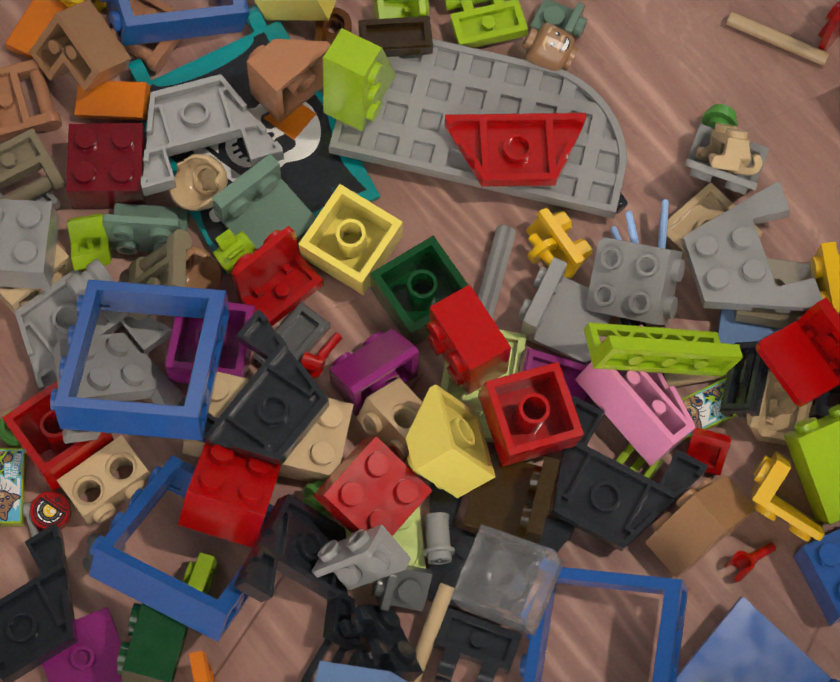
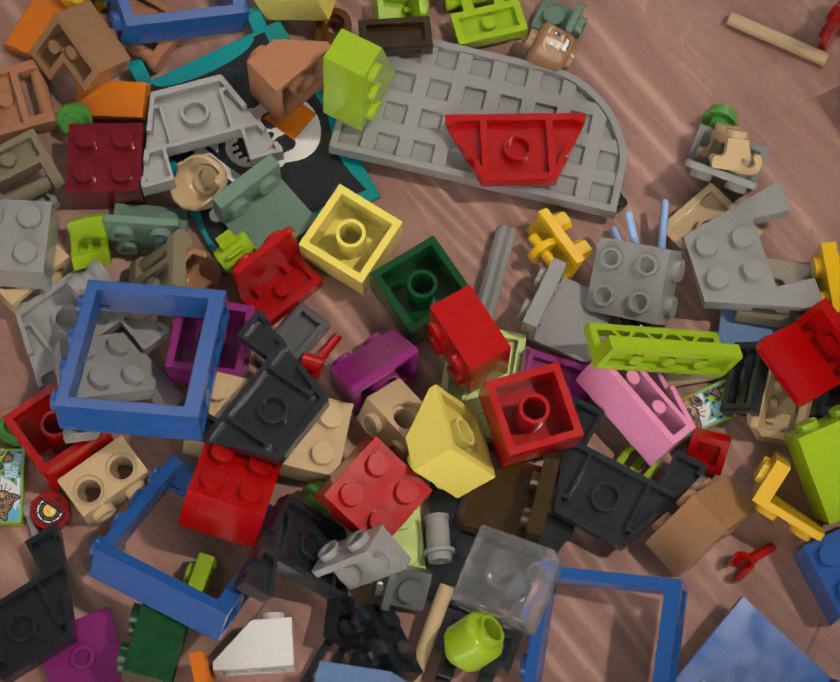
none -> bright green plate [56,102,93,135]
none -> white slope [213,612,296,677]
none -> lime head [444,612,504,672]

